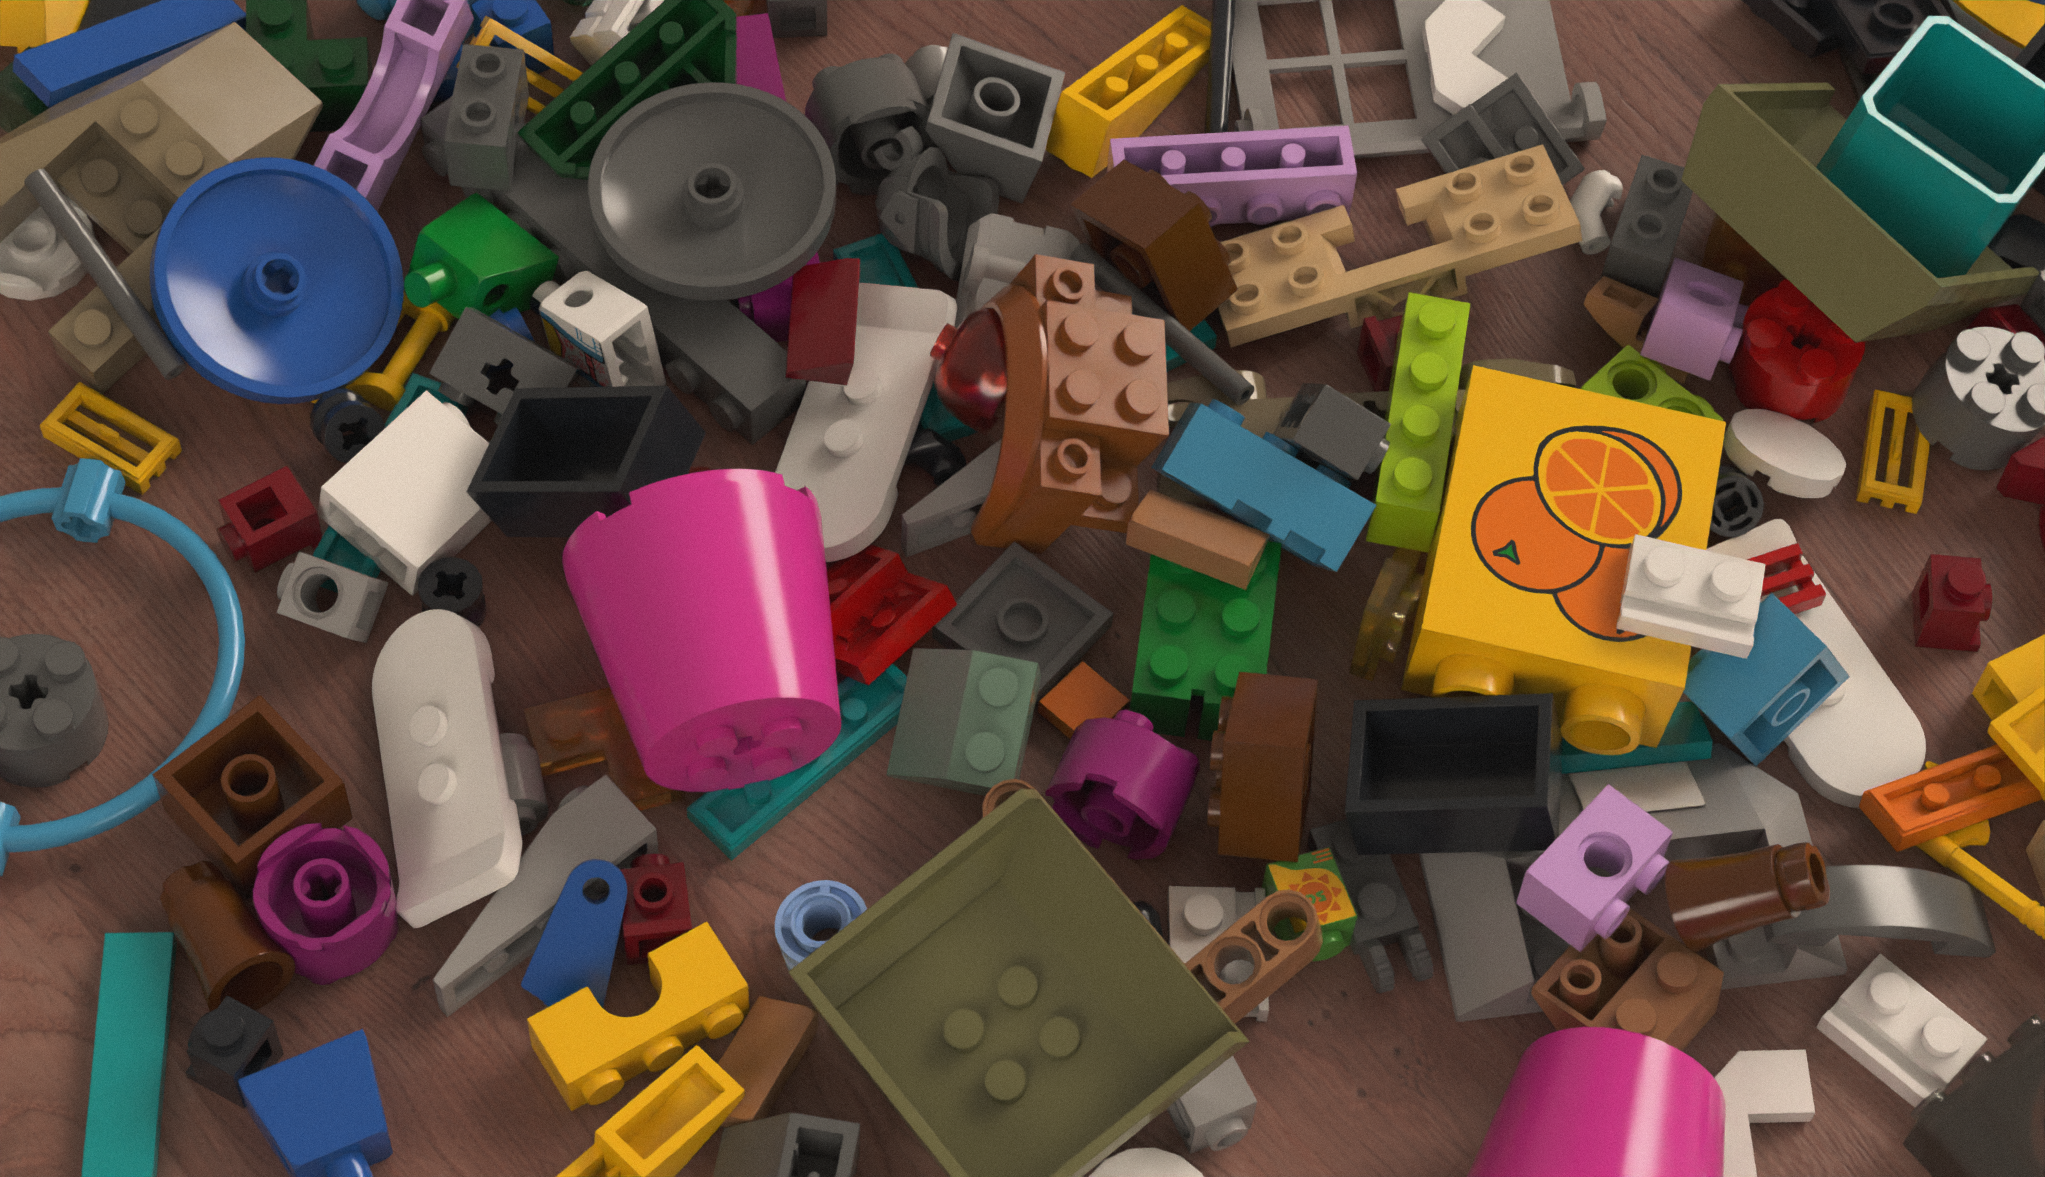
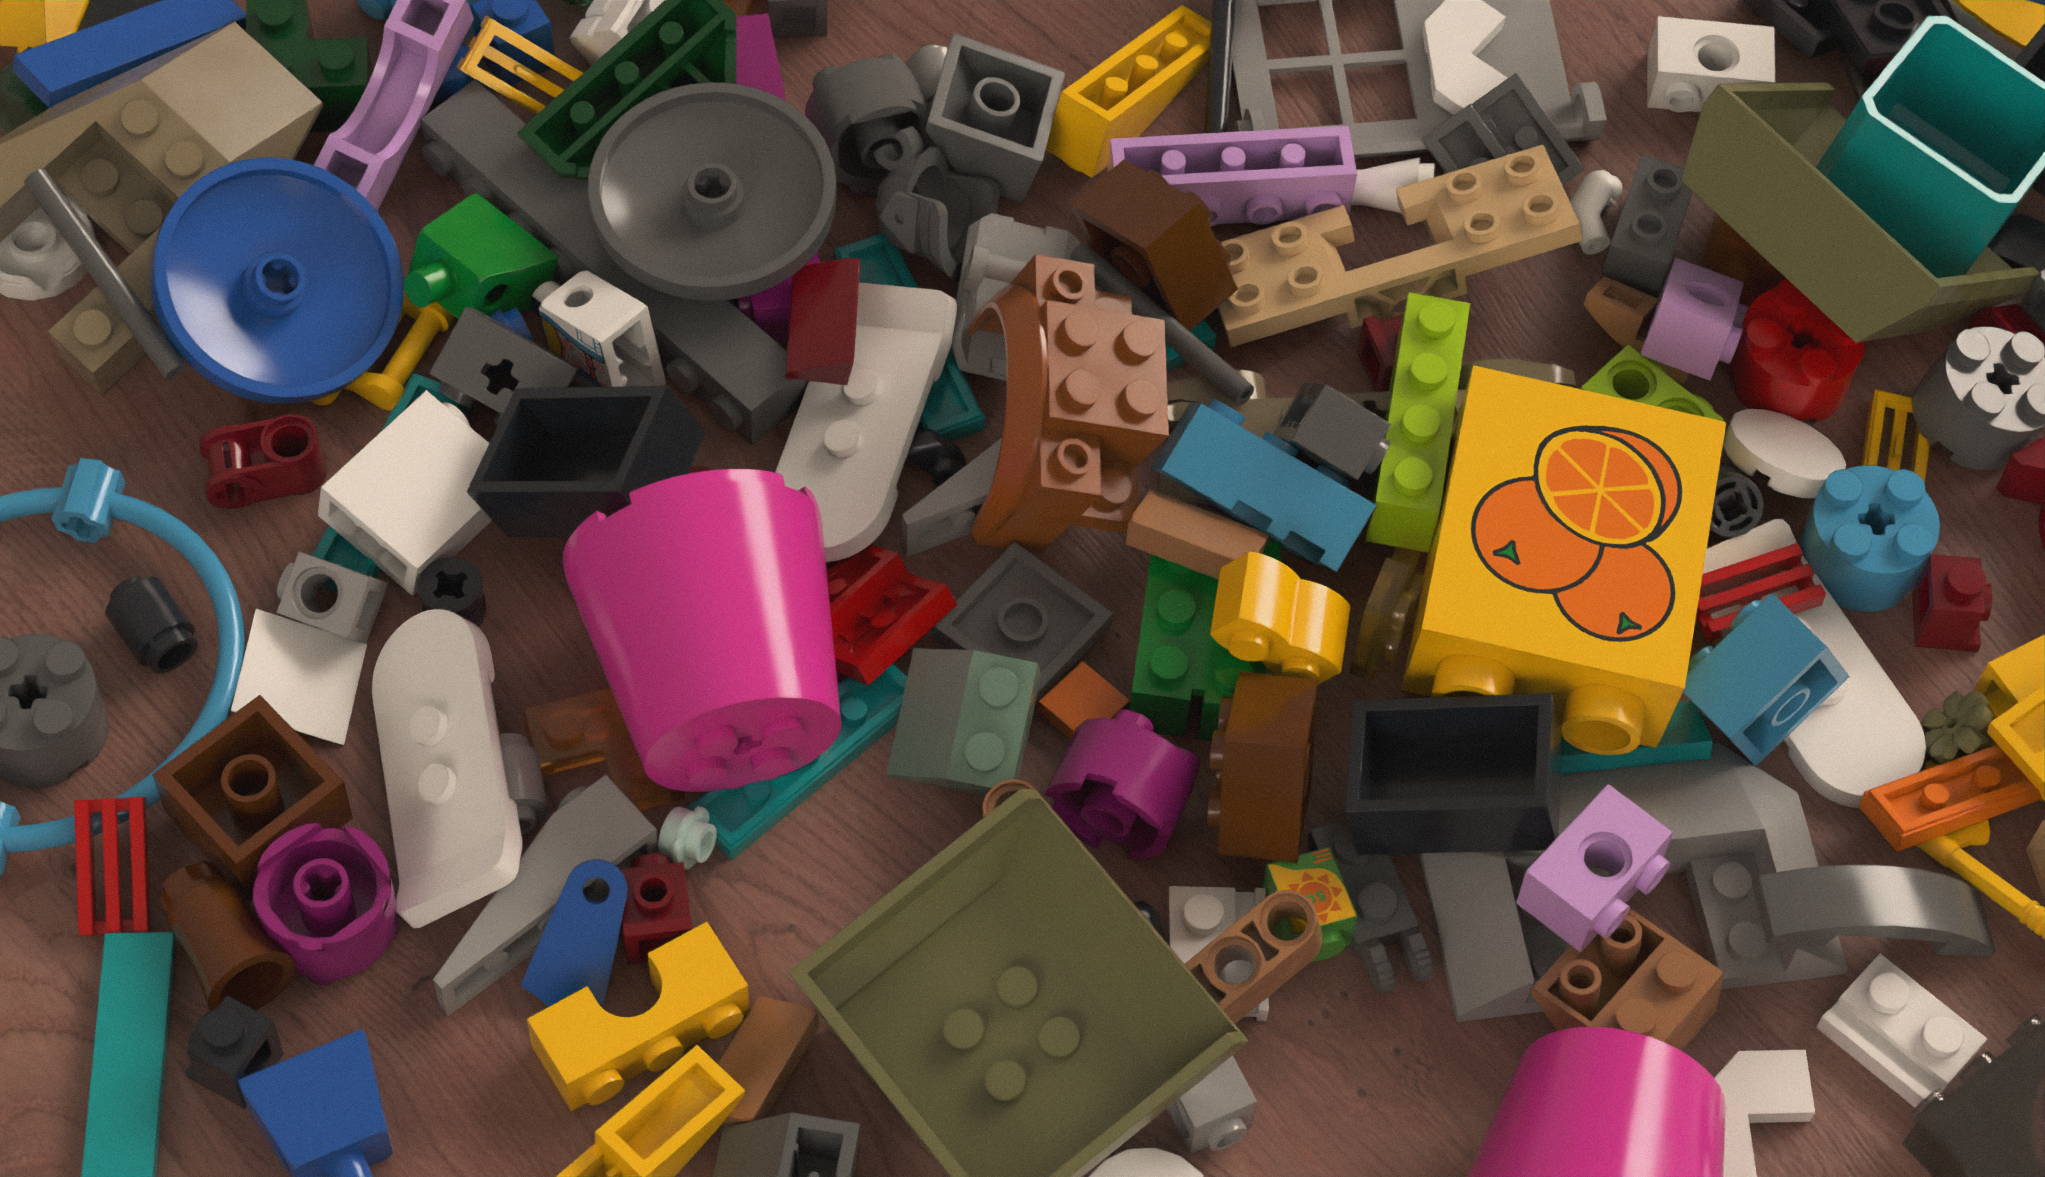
yellow tile [40,381,182,495] -> none
dark red brick [216,466,323,573] -> none
black wheel [310,388,385,463] -> none
dark grey brick [444,44,529,191] -> none
light blue wheel [774,880,867,971] -> none
clear red cylinder [930,308,1007,436] -> none
white sticker [1569,762,1706,812] -> none
white plate [1616,534,1766,659] -> none
reddish brown plant [1665,842,1830,952] -> none
none -> red tile [74,797,151,936]
none -> black brick [105,576,198,674]
none -> dark red piece [199,414,328,509]
none -> white sticker [231,609,367,746]
none -> light aqua plate [658,806,717,870]
none -> yellow brick [1210,551,1351,685]
none -> white cone [1351,157,1435,213]
none -> white brick [1647,16,1775,112]
none -> dark azure brick [1798,465,1940,612]
none -> olive plant [1921,690,1993,763]

